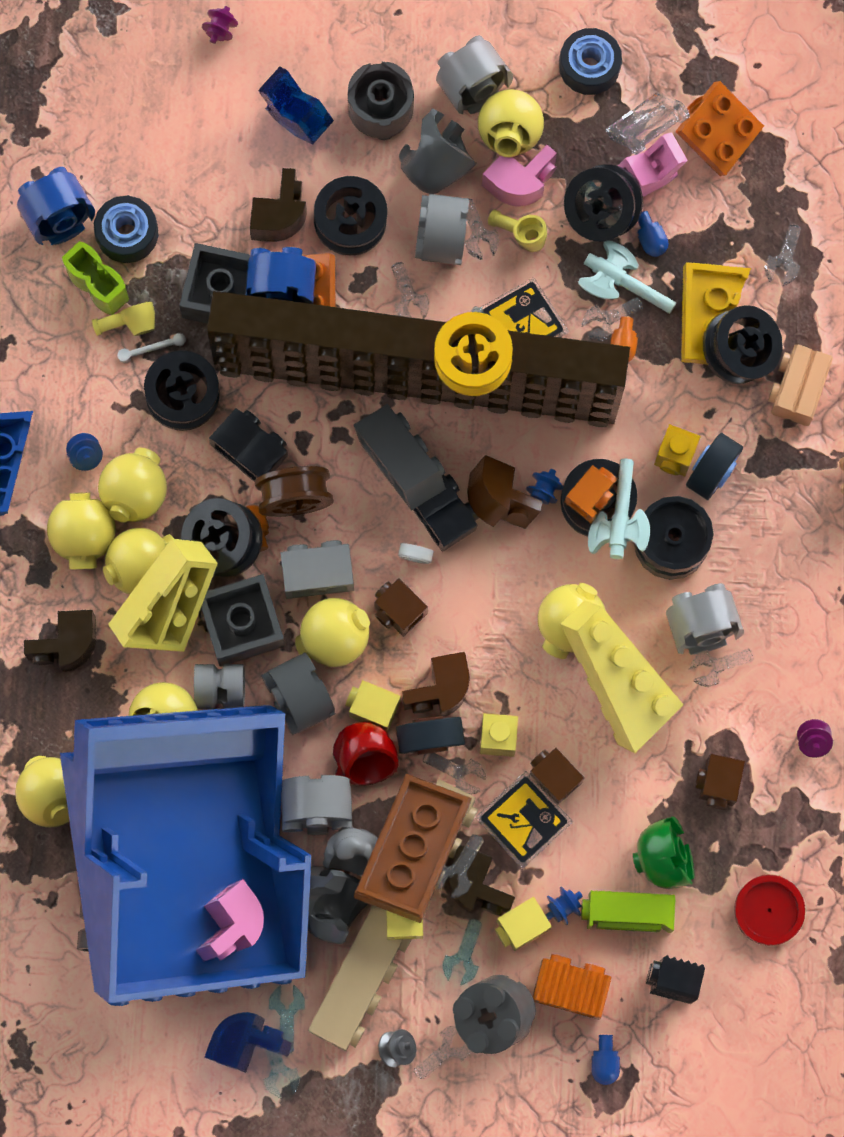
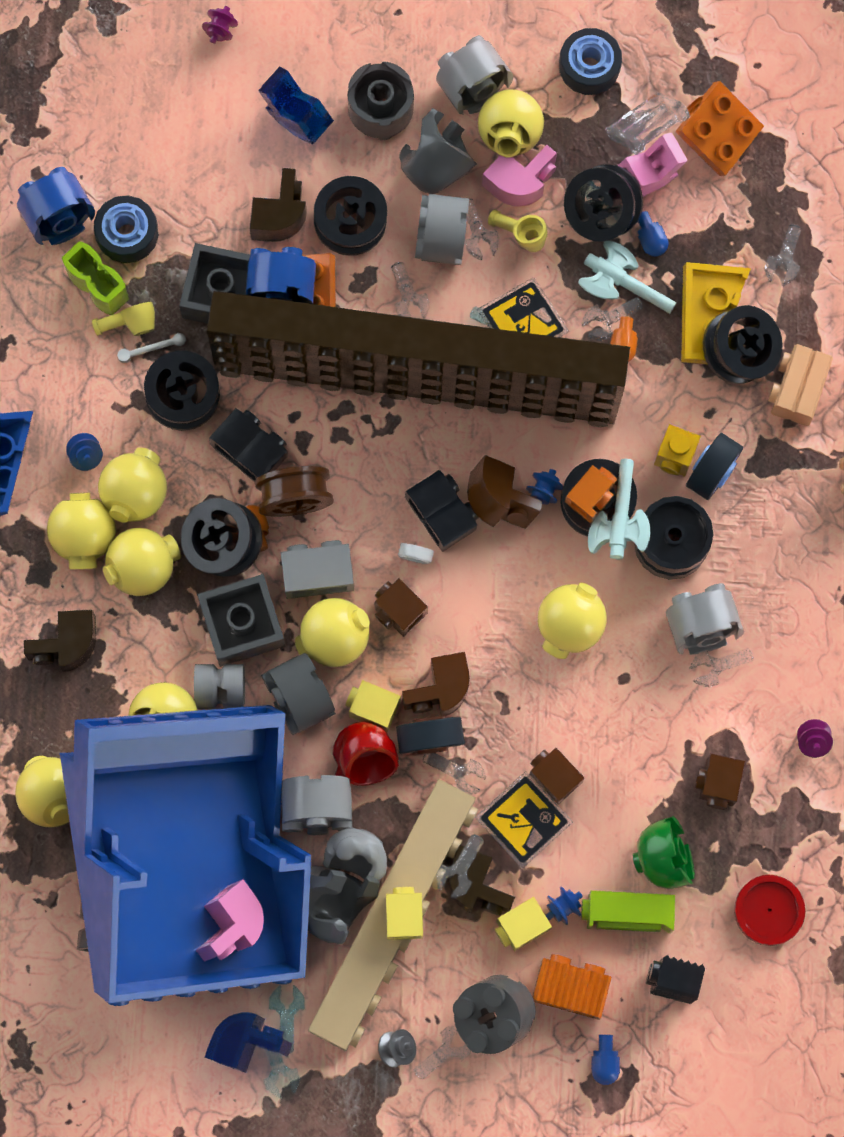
light yellow wedge [108,539,218,652] -> none
dark grey brick [354,404,446,511] -> none
dark orange tile [354,774,472,923] -> none
yellow wheel [434,312,513,396] -> none
clear light blue bar [442,919,482,986] -> none
light yellow brick [480,713,518,757] -> none
light yellow wedge [560,600,683,753] -> none

